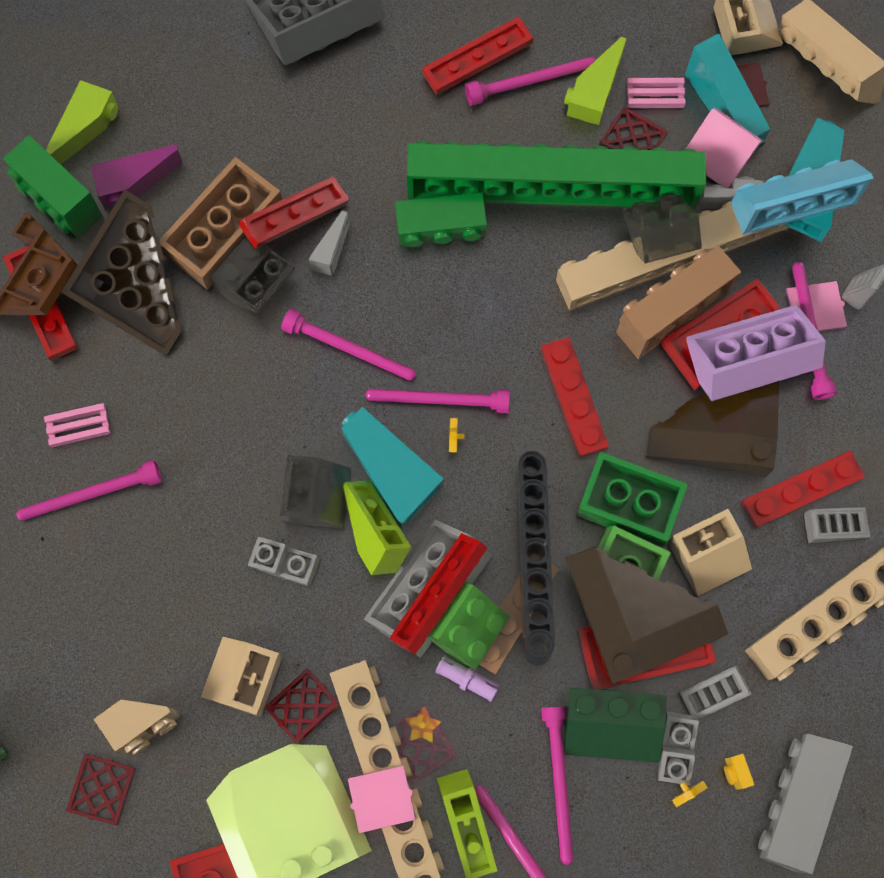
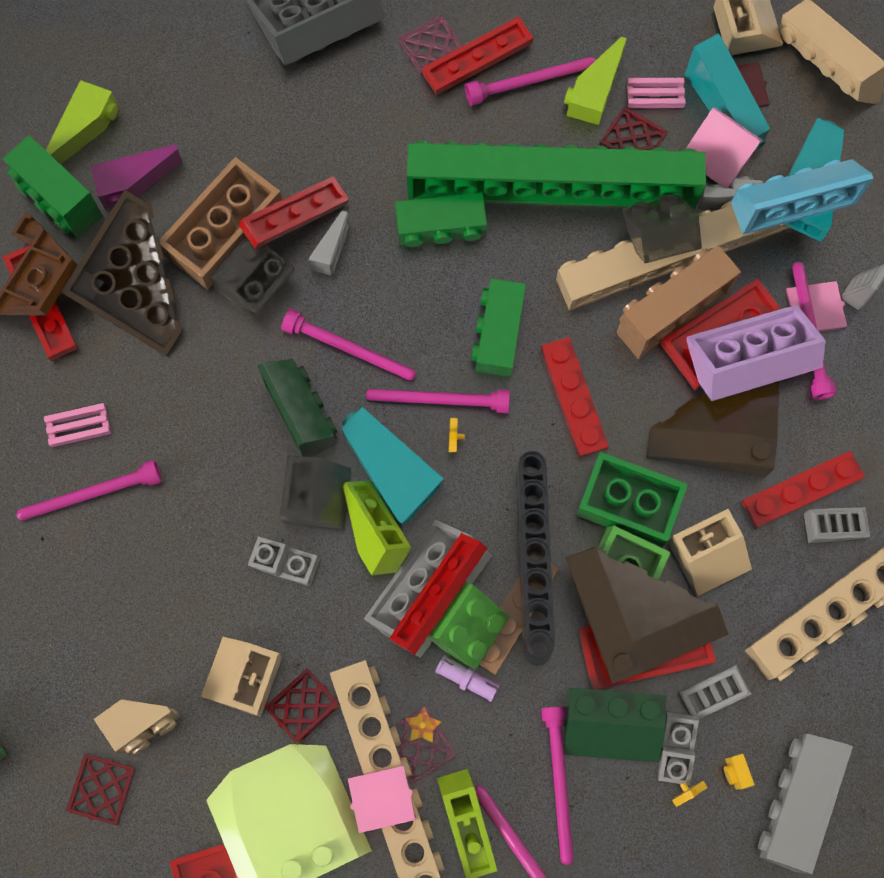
none -> dark green slope [257,359,338,460]
none -> clear pink window [398,14,462,76]
none -> green brick [471,278,526,377]

